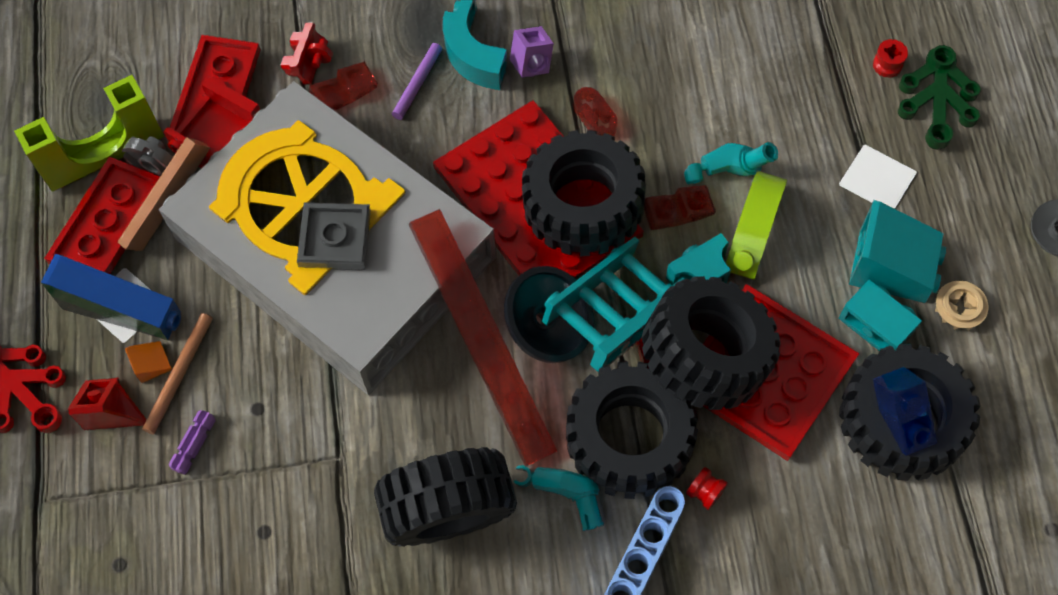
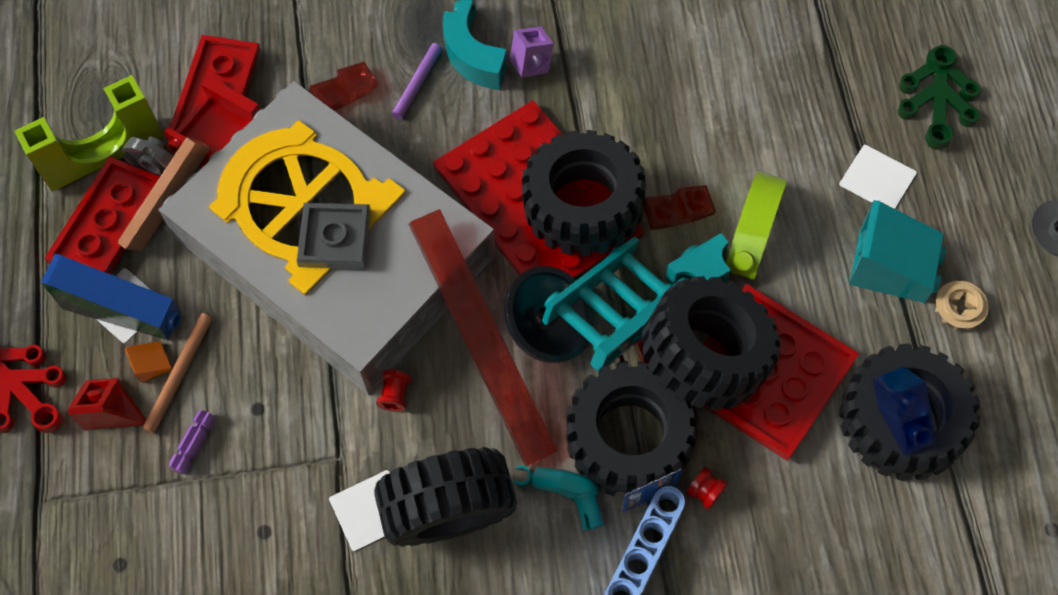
red hips [281,22,333,84] -> none
clear red beam [574,87,617,136] -> none
teal arm [684,142,778,185] -> none
teal brick [838,279,922,351] -> none
red wheel [873,39,908,78] -> none
none -> white sticker [329,470,390,551]
none -> red bush [376,370,412,412]
none -> blue sticker [622,469,682,513]

